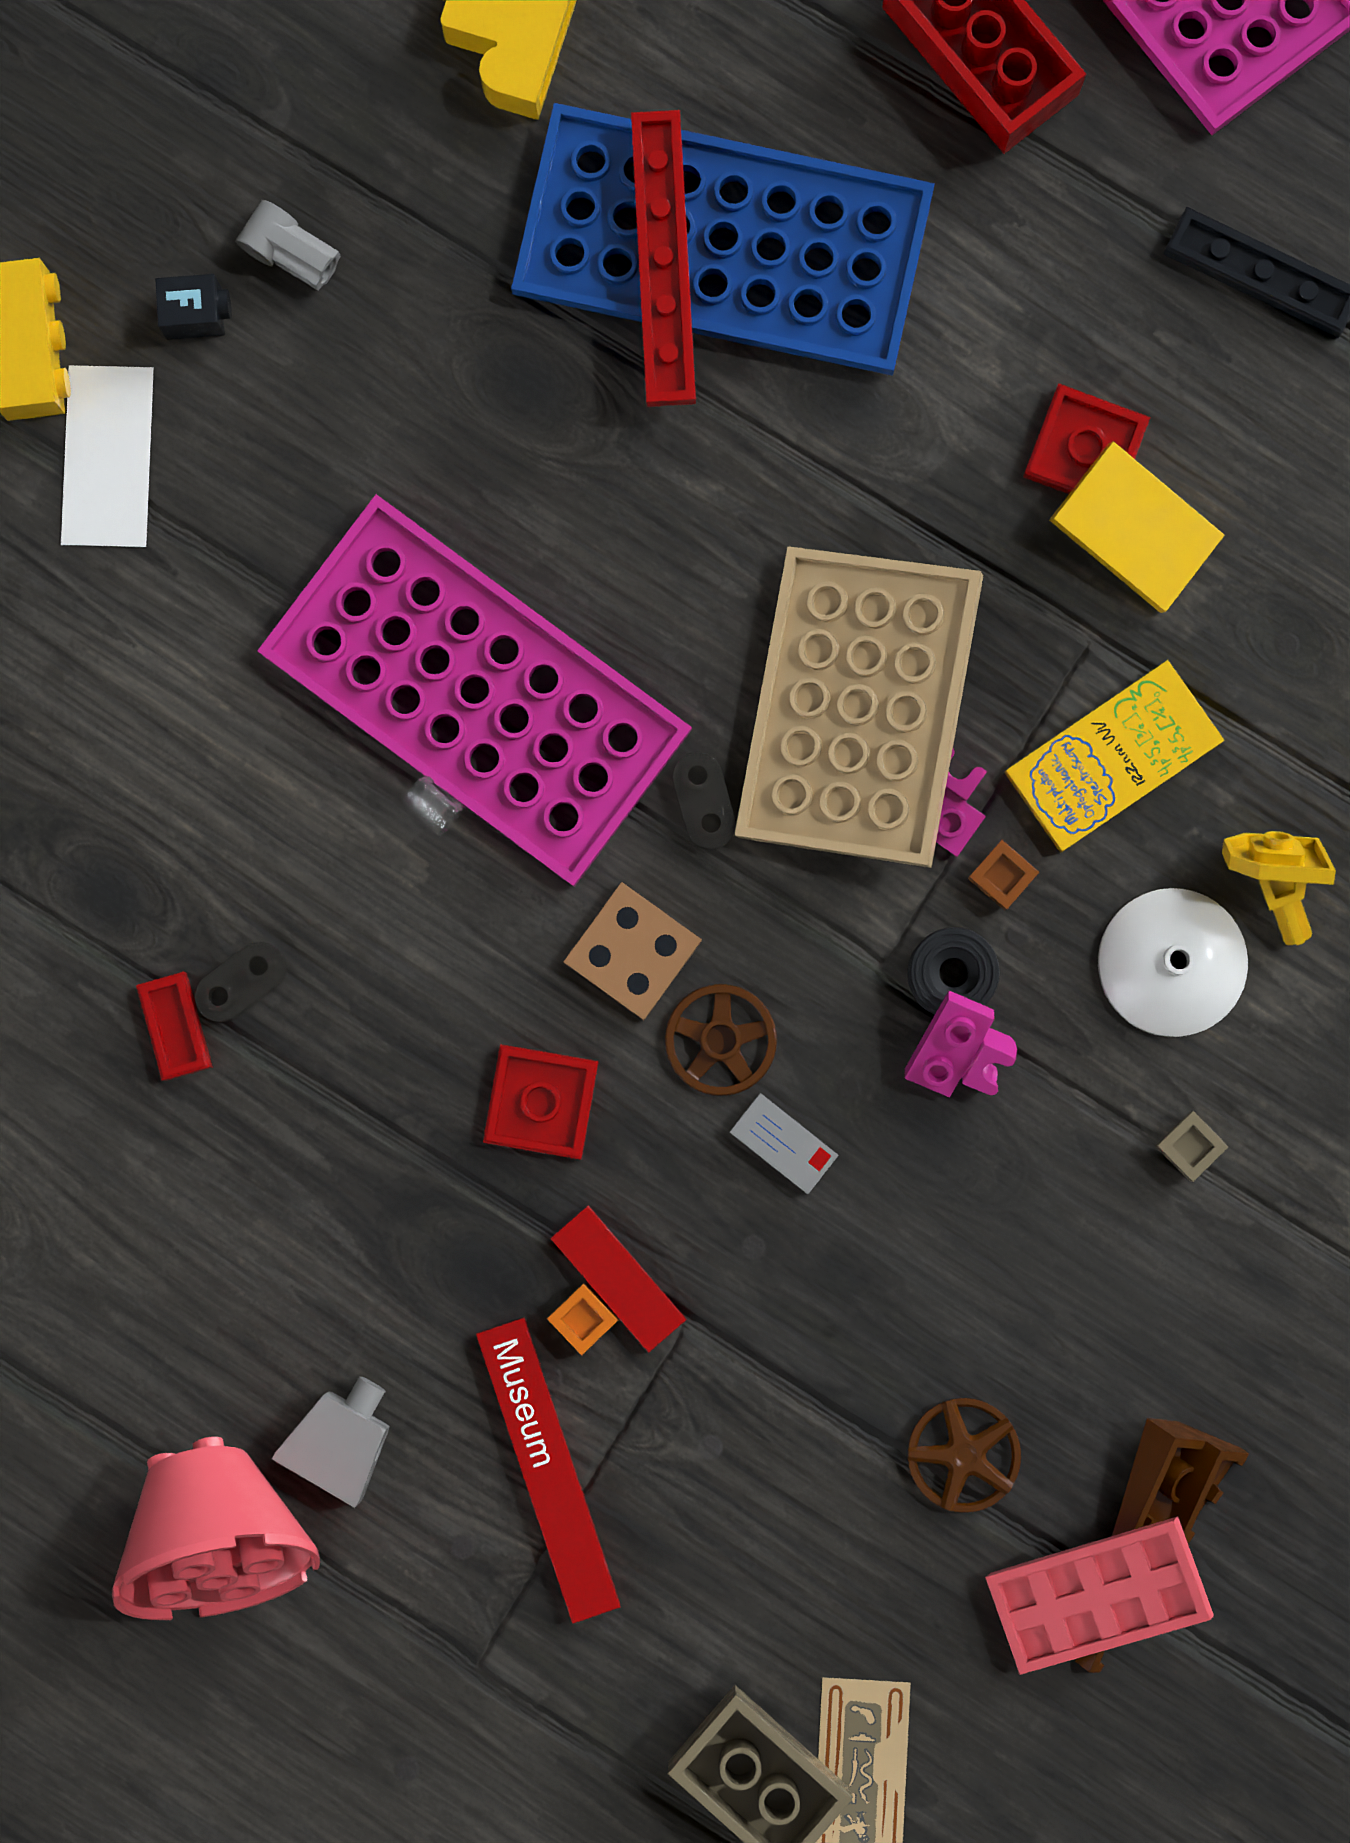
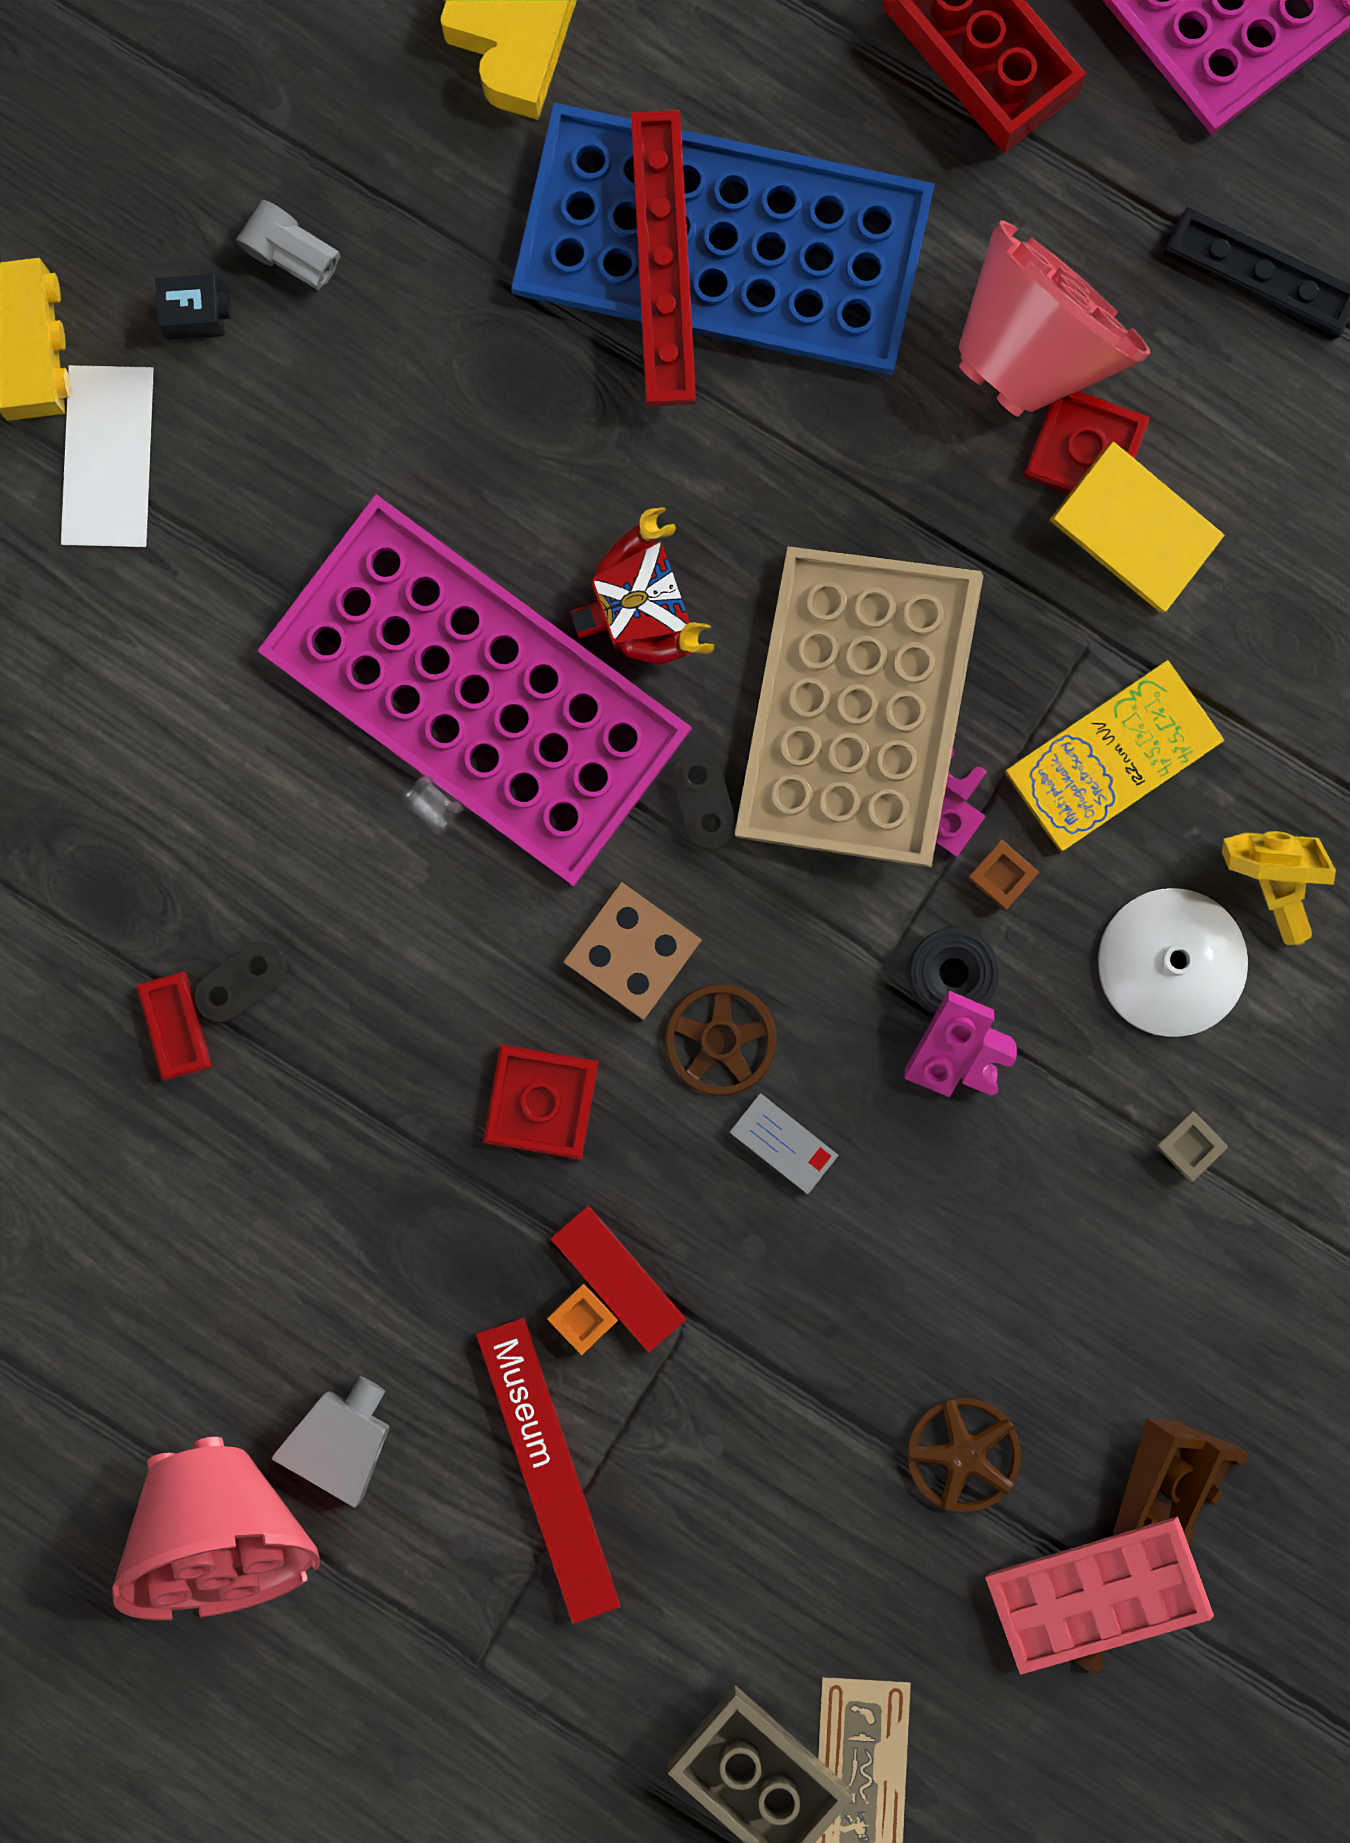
none -> torso [570,507,714,665]
none -> coral cone [959,221,1150,417]

